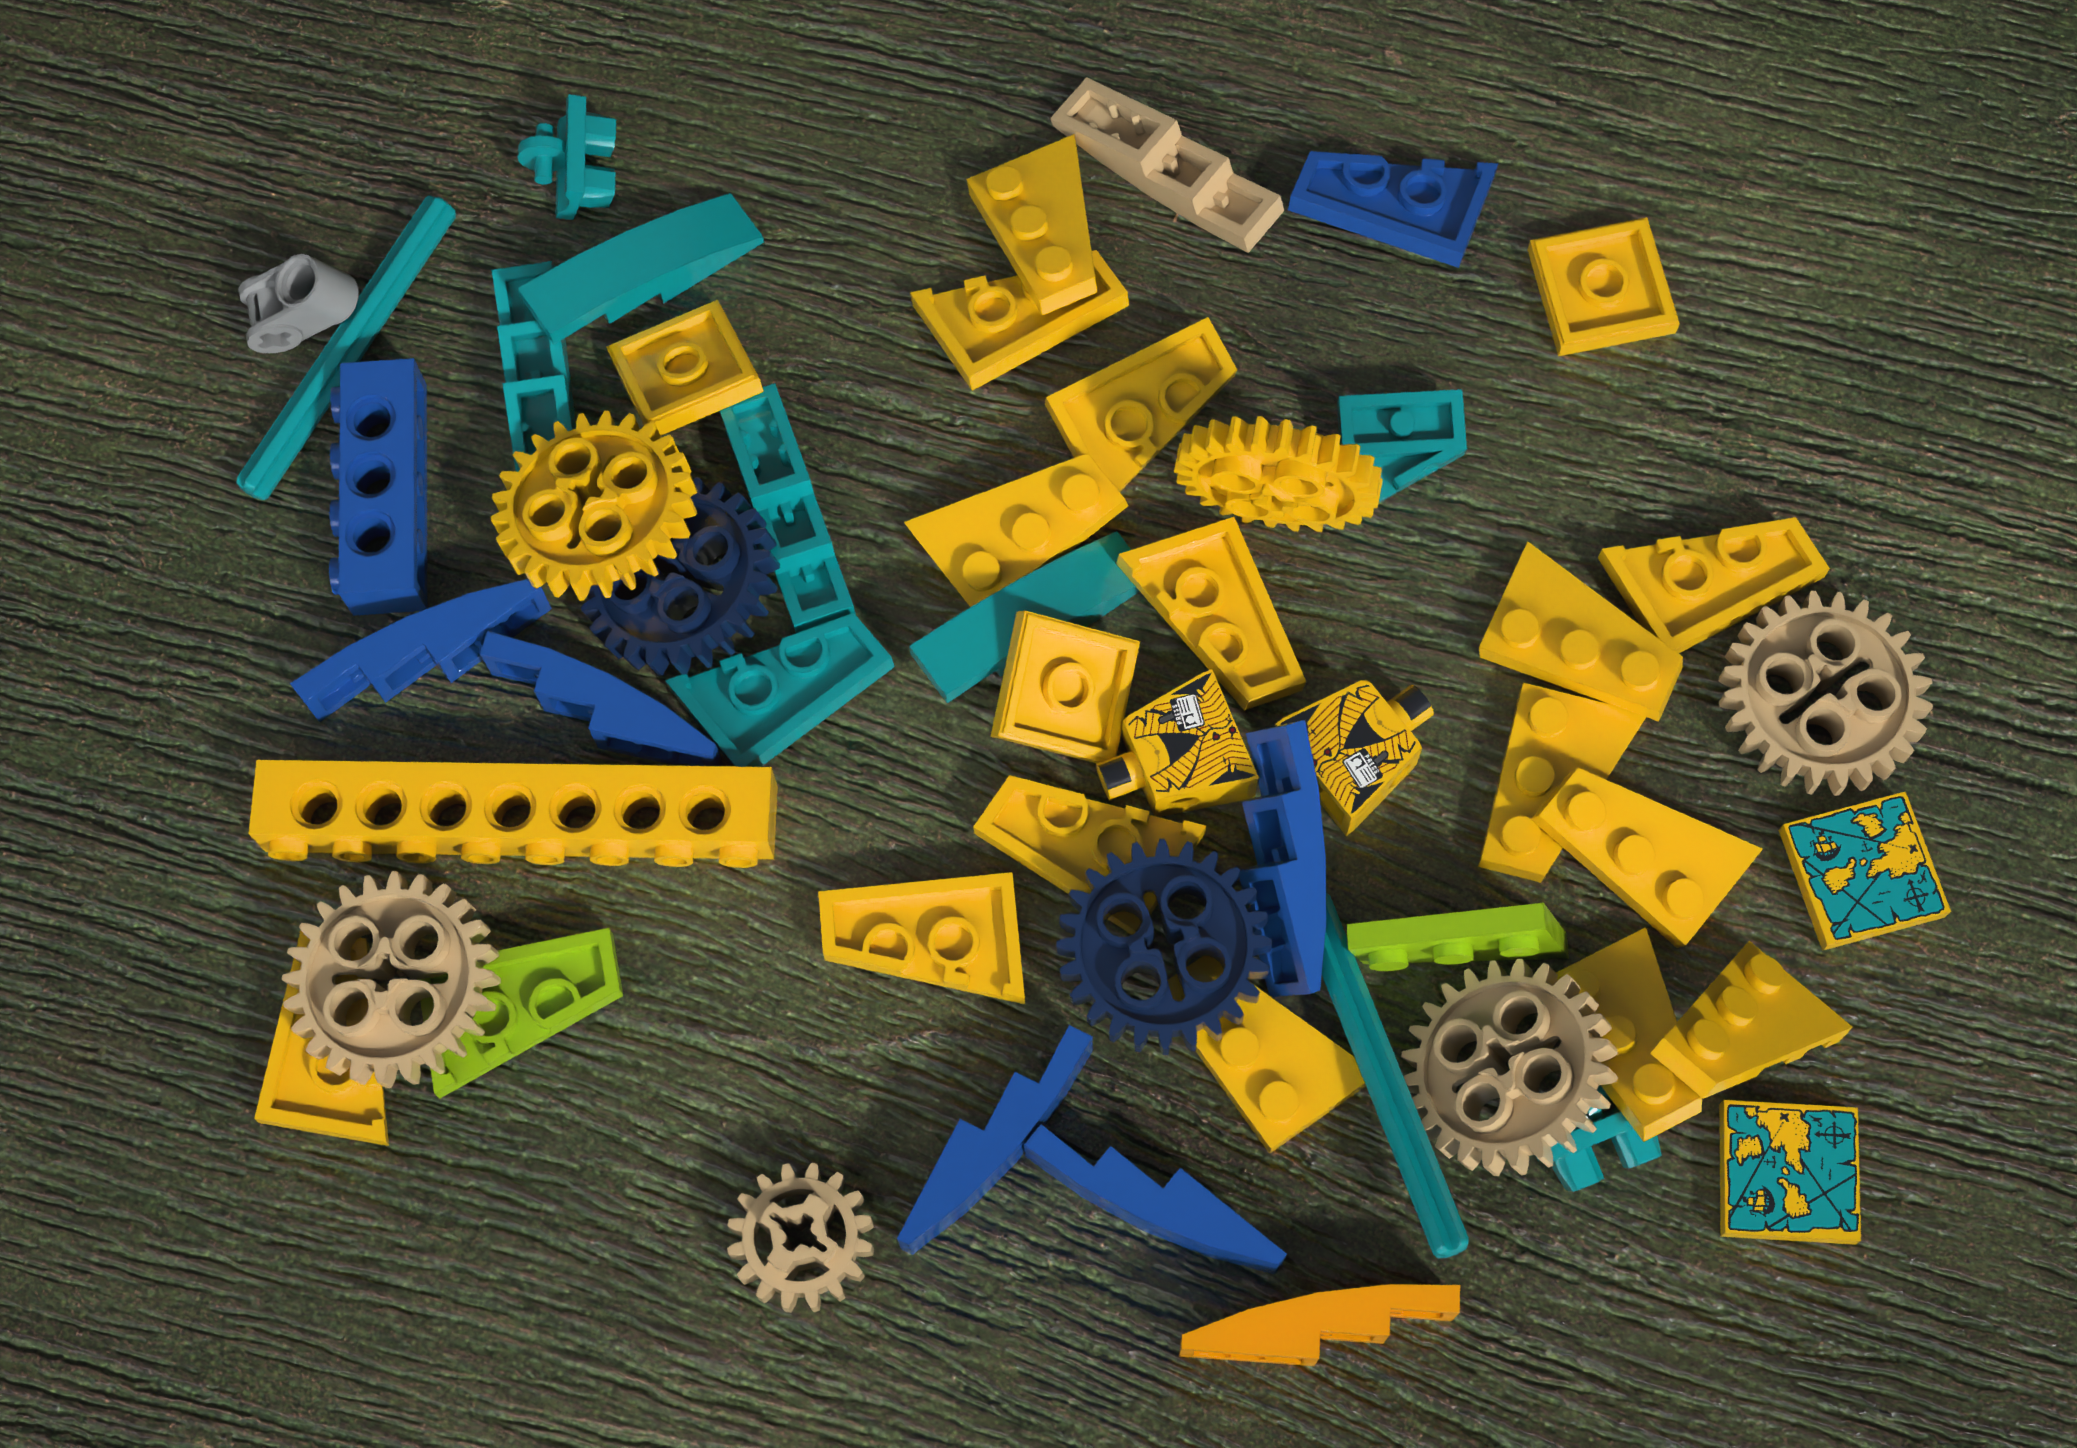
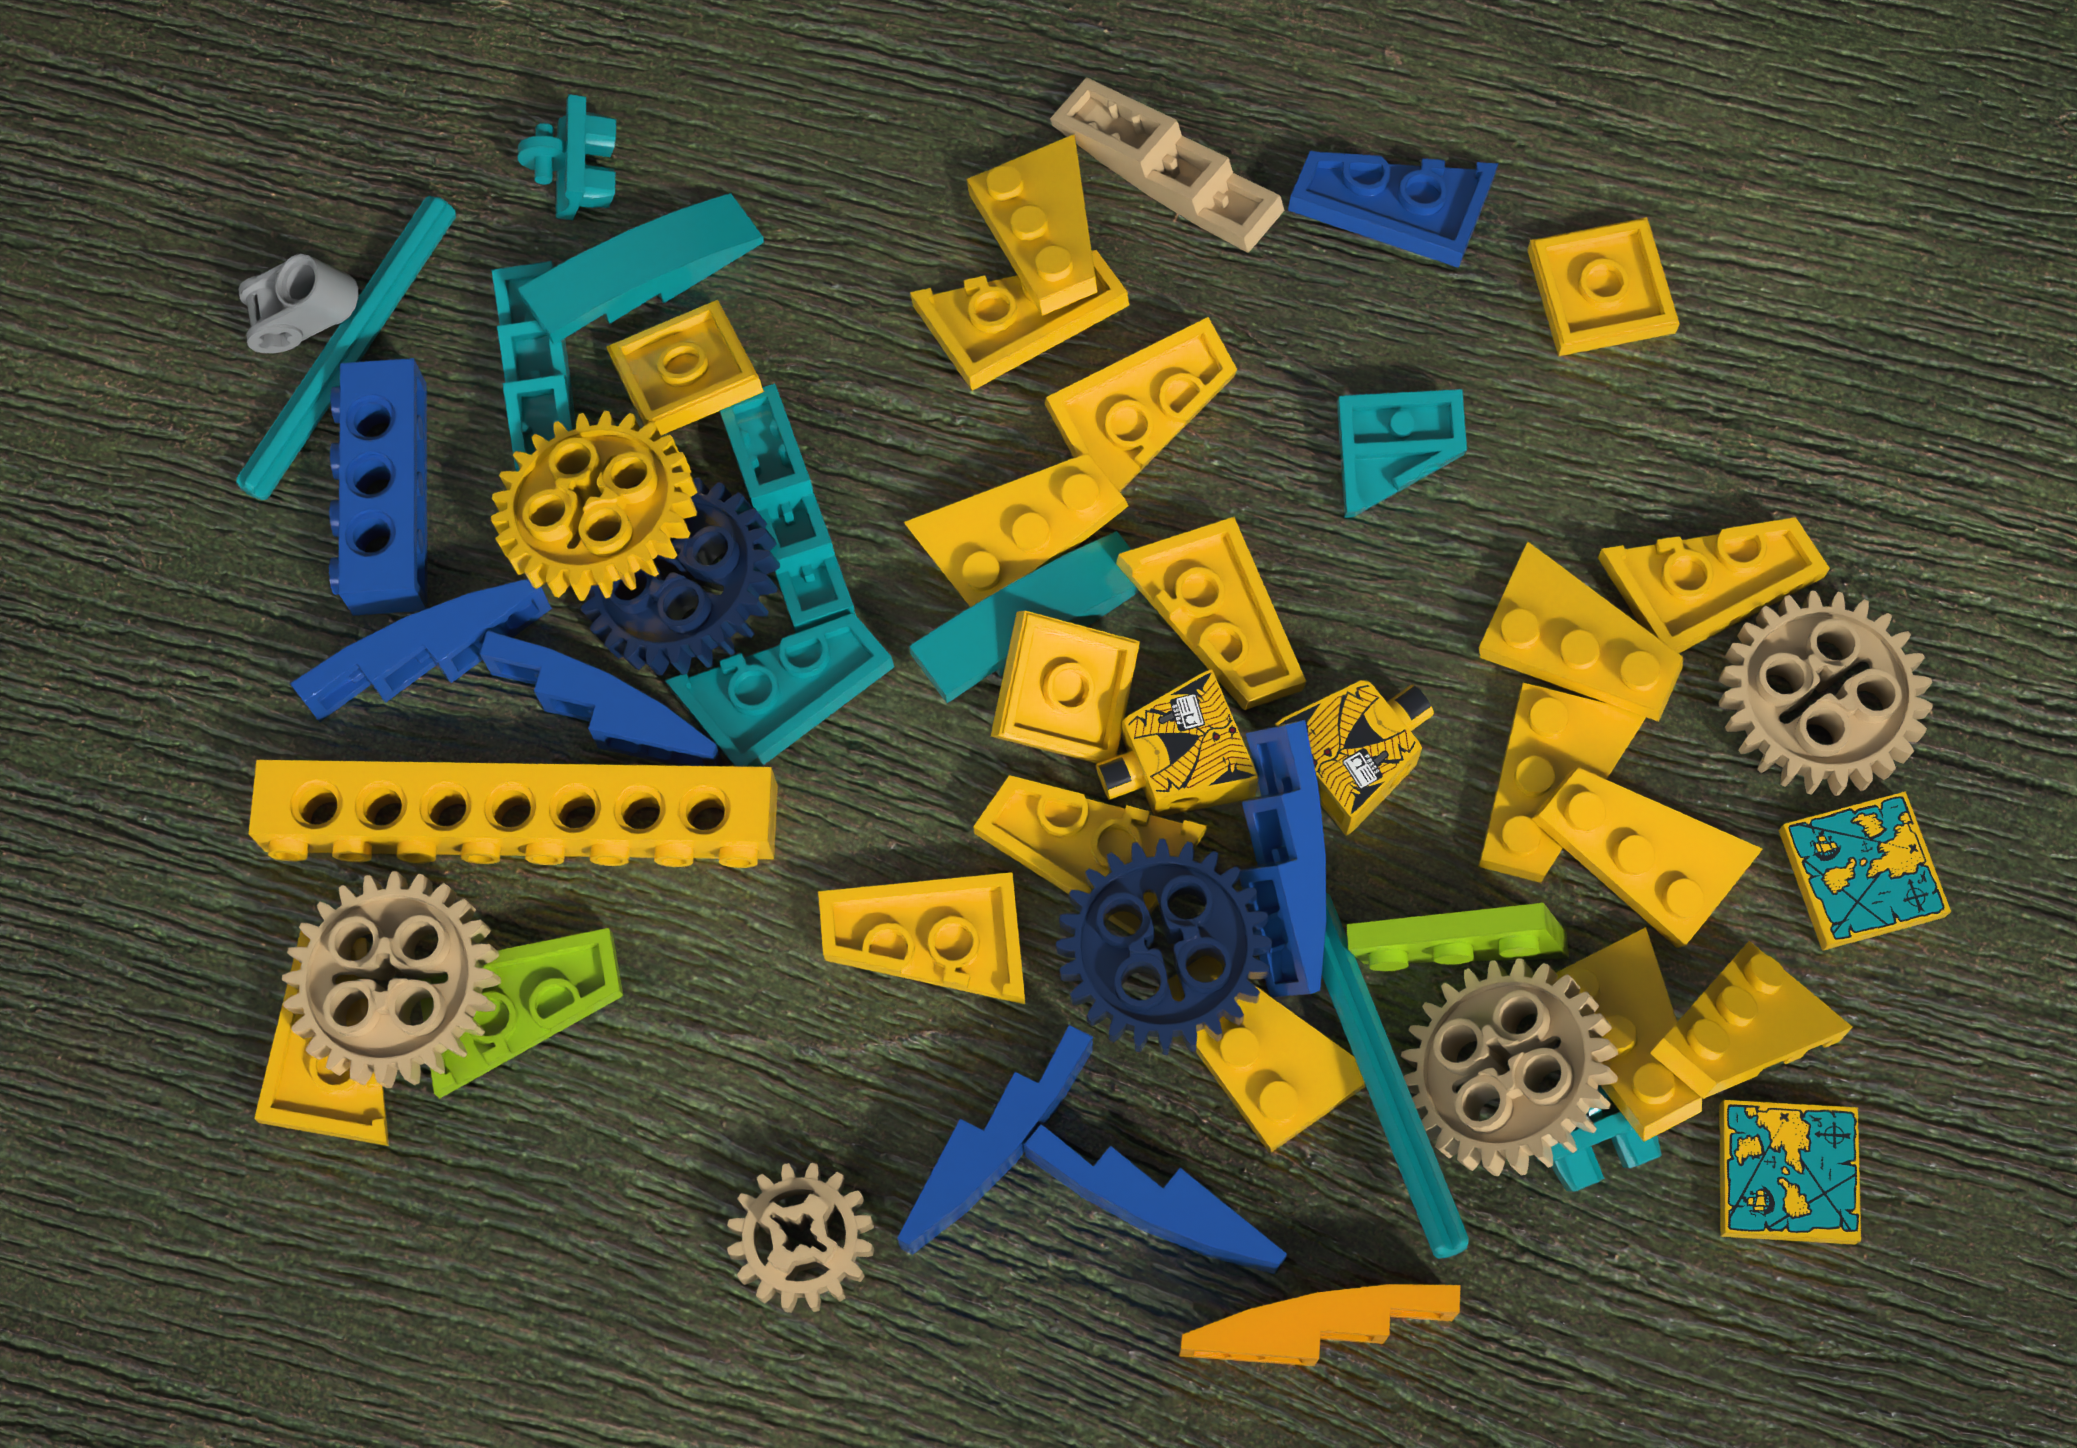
yellow gear [1174,416,1383,532] -> none

